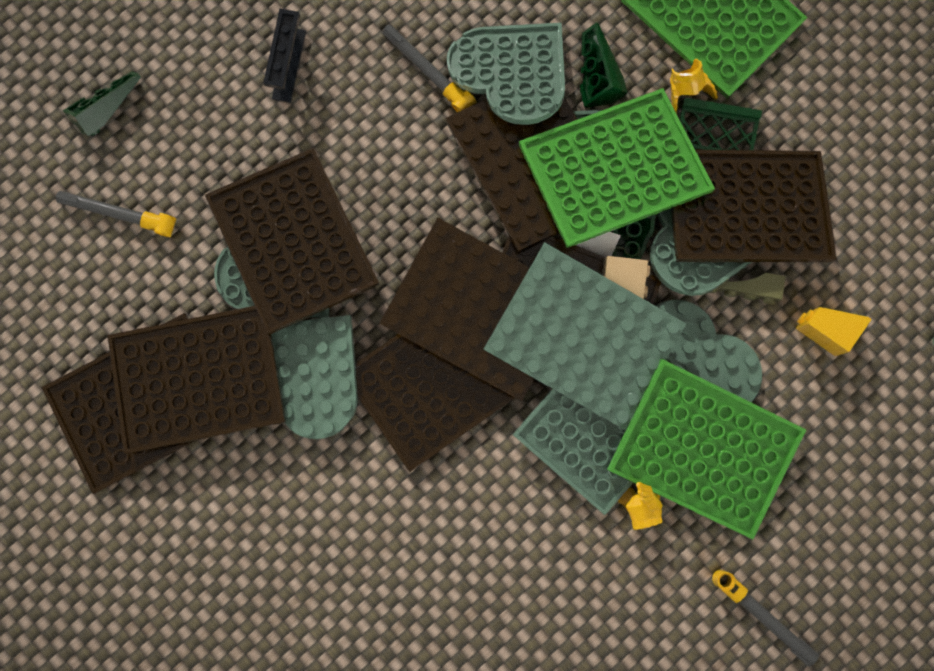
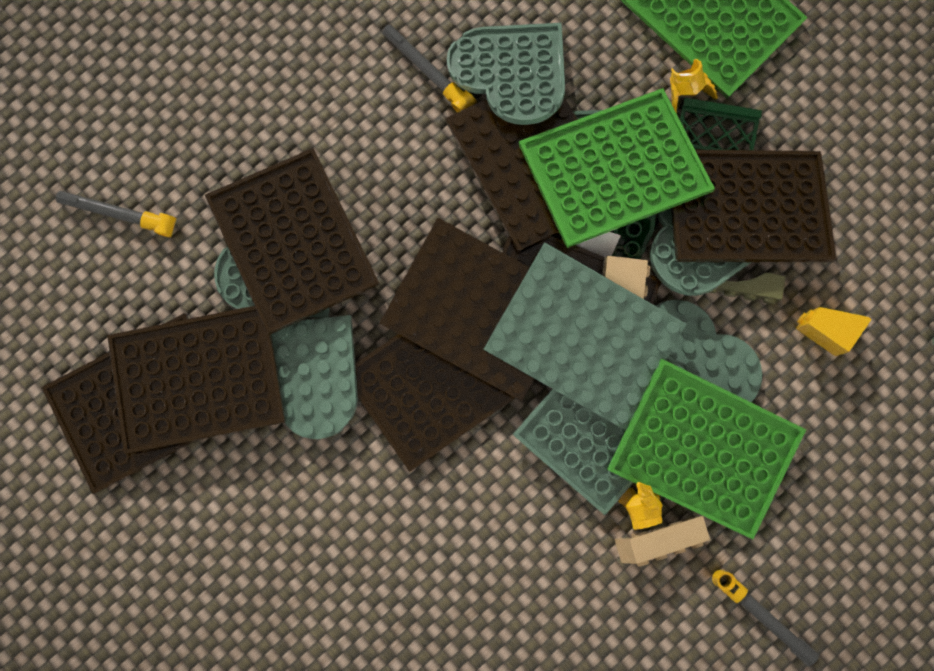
dark green wedge [62,71,141,136] -> none
black fence [263,8,307,103] -> none
dark green wedge [580,22,628,108] -> none
none -> tan wedge [614,516,710,567]

